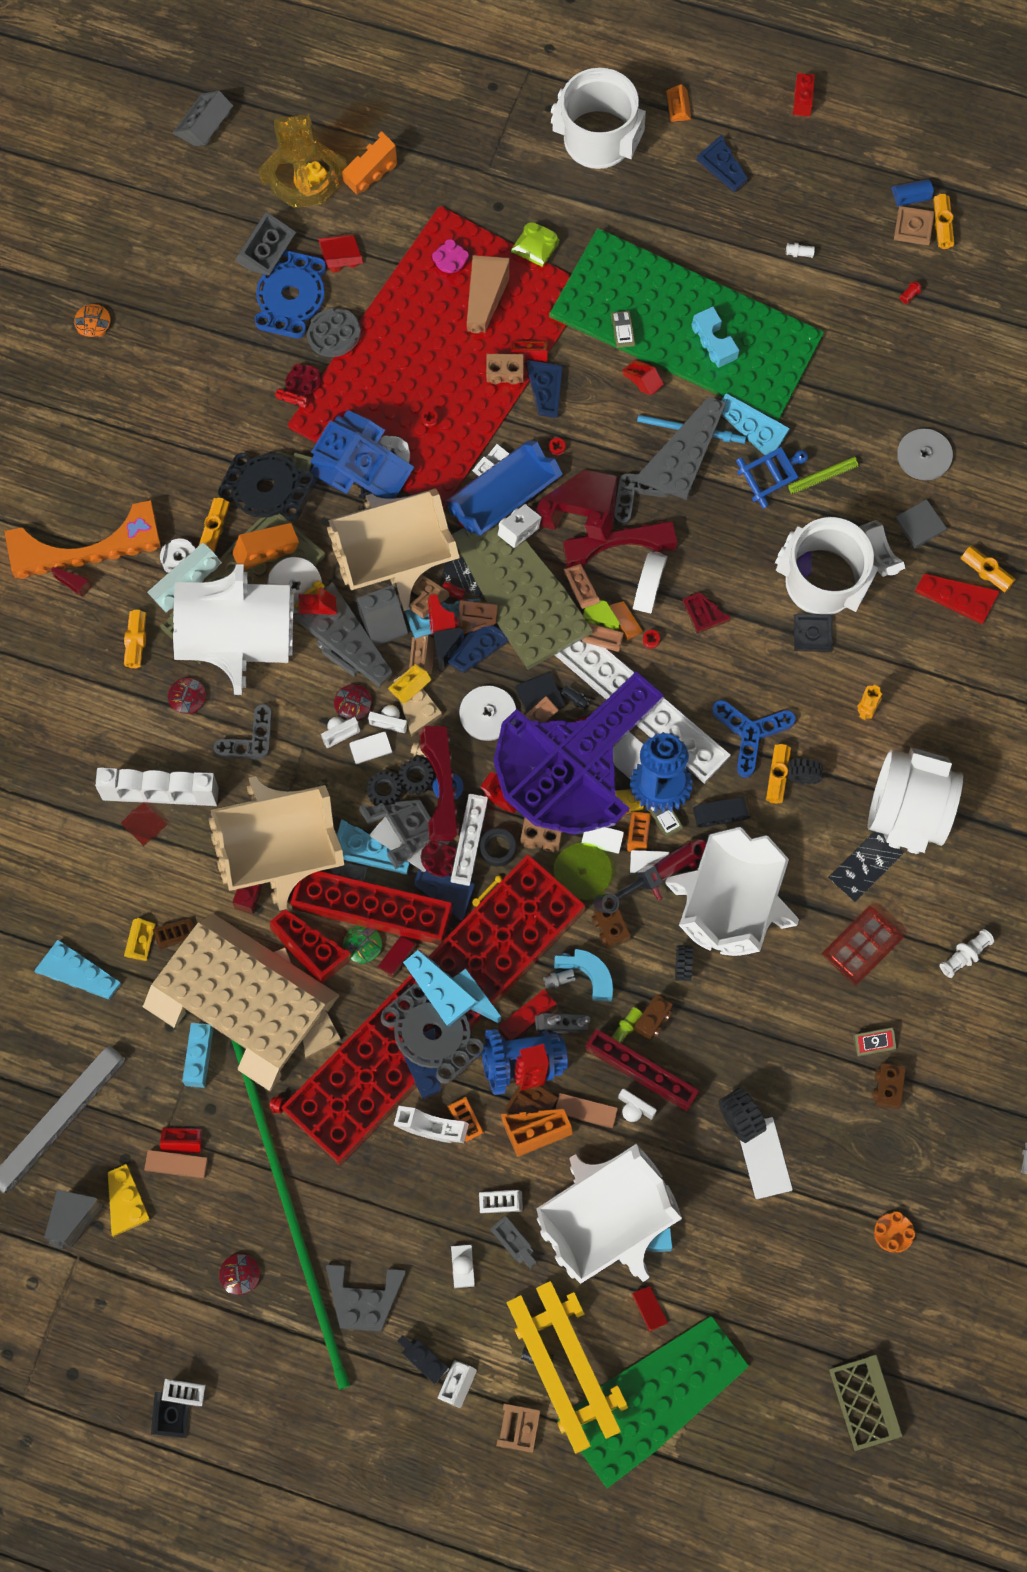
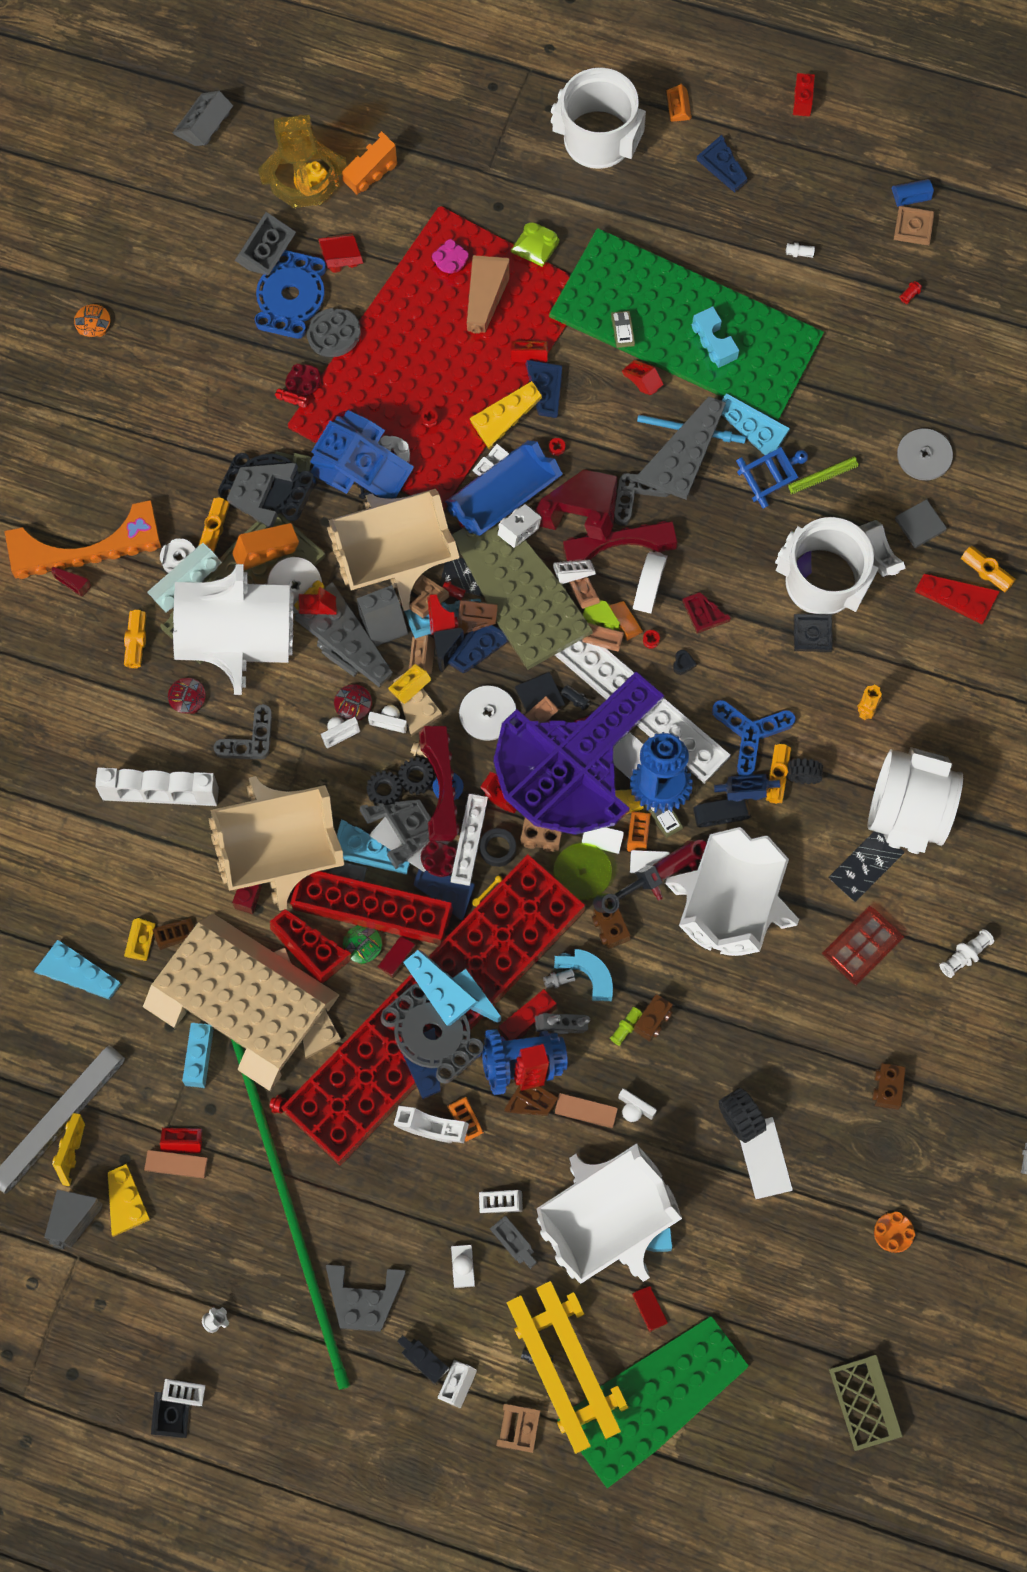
clear red piece [120,802,167,846] -> none
dark red dish [219,1254,260,1295] -> none
white slope [349,732,392,764] -> none
medium nougat brick [486,354,523,384] -> none
orange wedge [501,1109,573,1157] -> none
dark red brick [585,1029,699,1112] -> none
black tyre [675,945,693,981] -> none
slope [853,1028,896,1057] -> none
light orange piece [933,194,954,249] -> none
none -> yellow wing [53,1113,85,1186]
none -> white brick [202,1307,229,1333]
none -> dark grey wing [227,463,298,528]
none -> yellow wing [470,381,542,449]
none -> white slope [553,560,596,584]
none -> black tile [673,650,697,675]
none -> dark blue plate [714,774,780,801]

